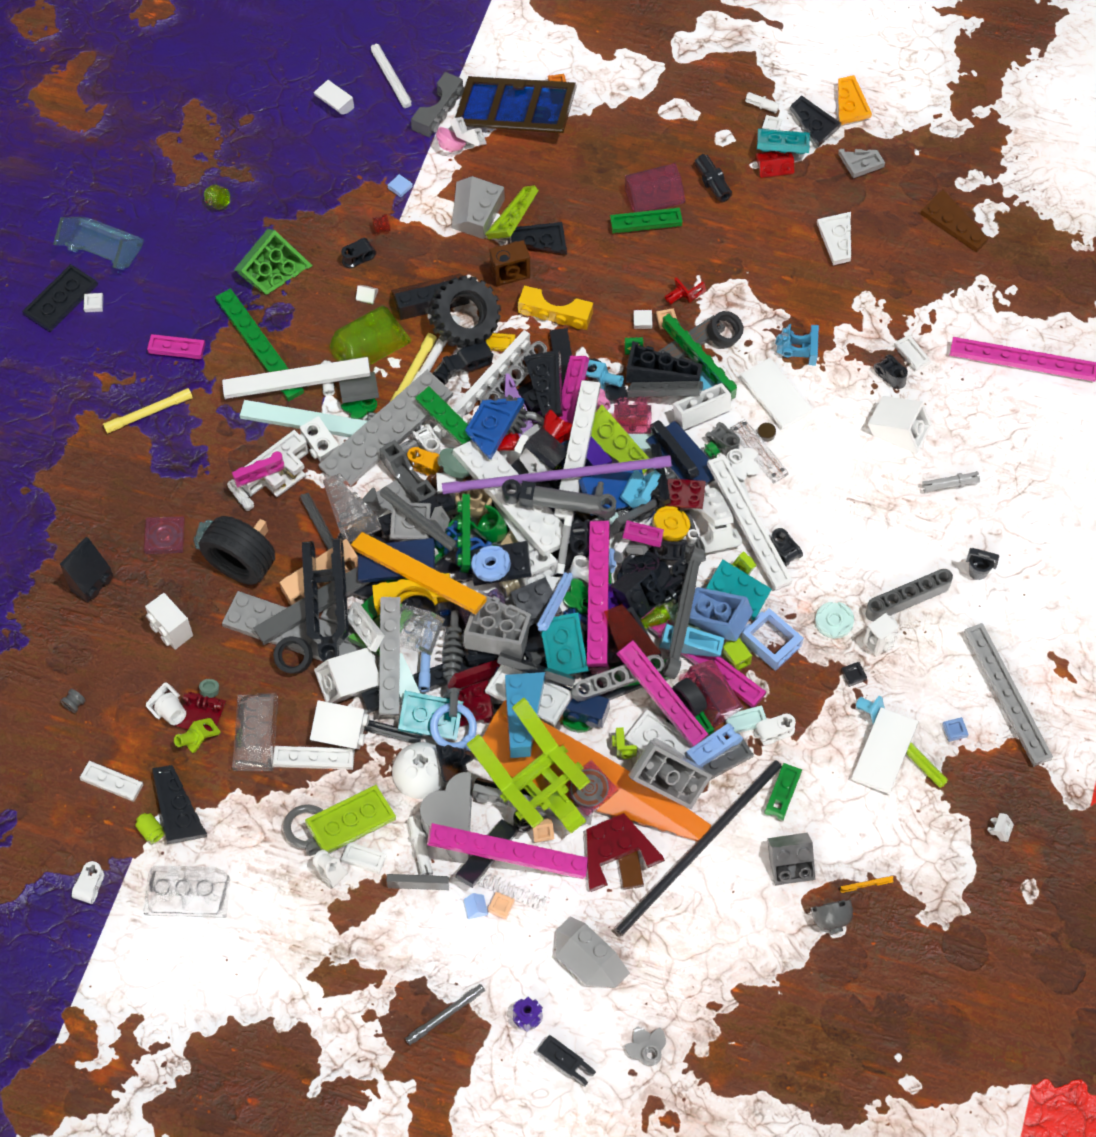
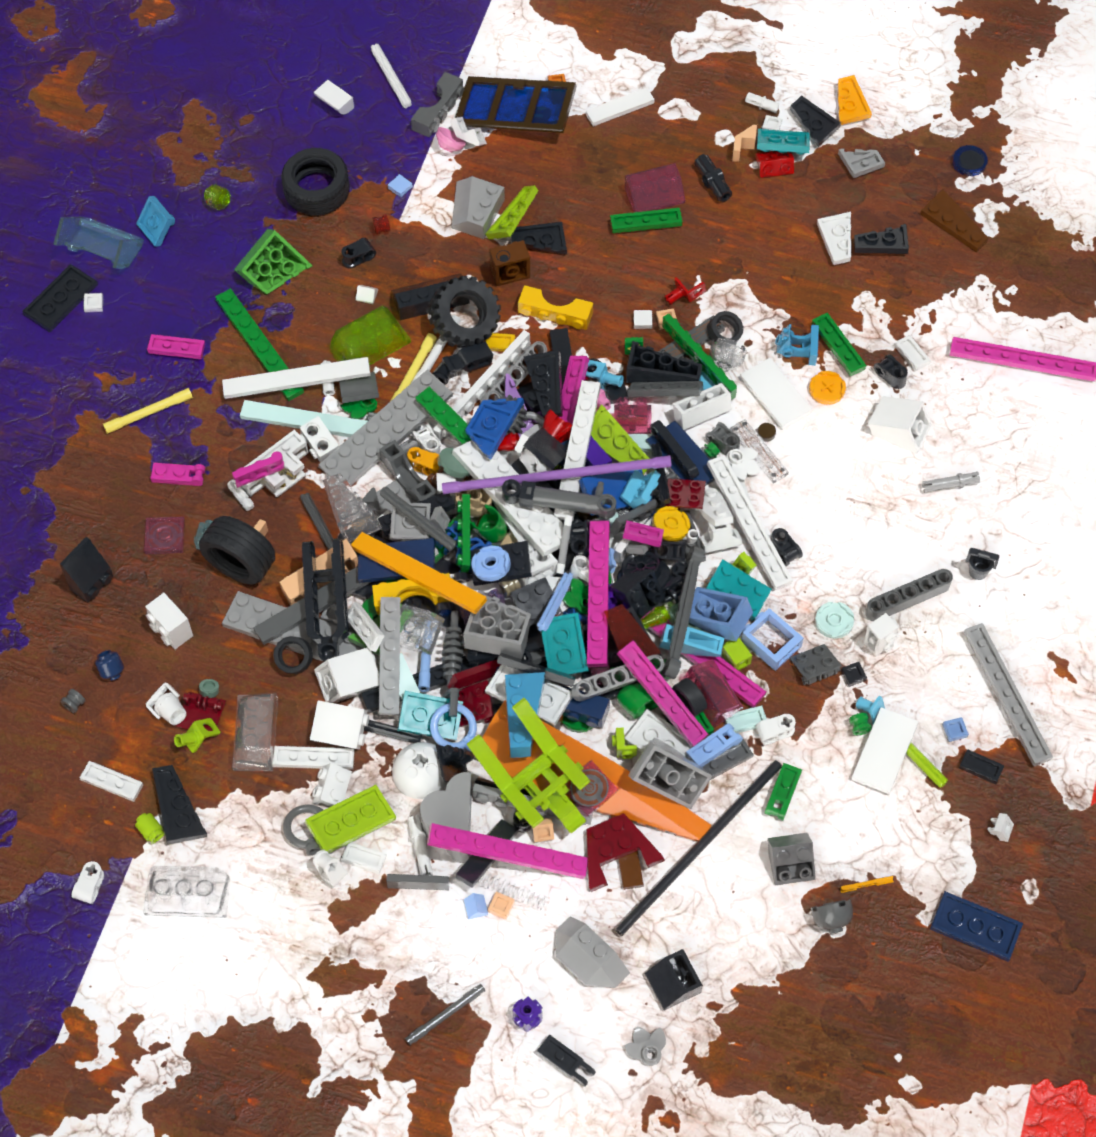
none -> dark blue head [95,650,124,680]
none -> dark azure tile [136,196,175,246]
none -> dark pink plate [151,463,206,486]
none -> black tyre [281,148,350,216]
none -> white bracket [312,763,352,807]
none -> white tile [586,87,654,126]
none -> green piece [617,682,658,719]
none -> black slope [645,949,703,1011]
none -> clear cylinder [710,338,747,372]
none -> light nougat slope [732,125,757,162]
none -> dark grey hinge [789,644,842,685]
none -> light orange tile [809,371,846,405]
none -> green plate [812,312,867,377]
none -> green wheel [849,713,872,736]
none -> black wing [854,224,909,254]
none -> dark blue tile [930,891,1023,962]
none -> tile [952,145,988,176]
none -> black tile [959,749,1005,785]

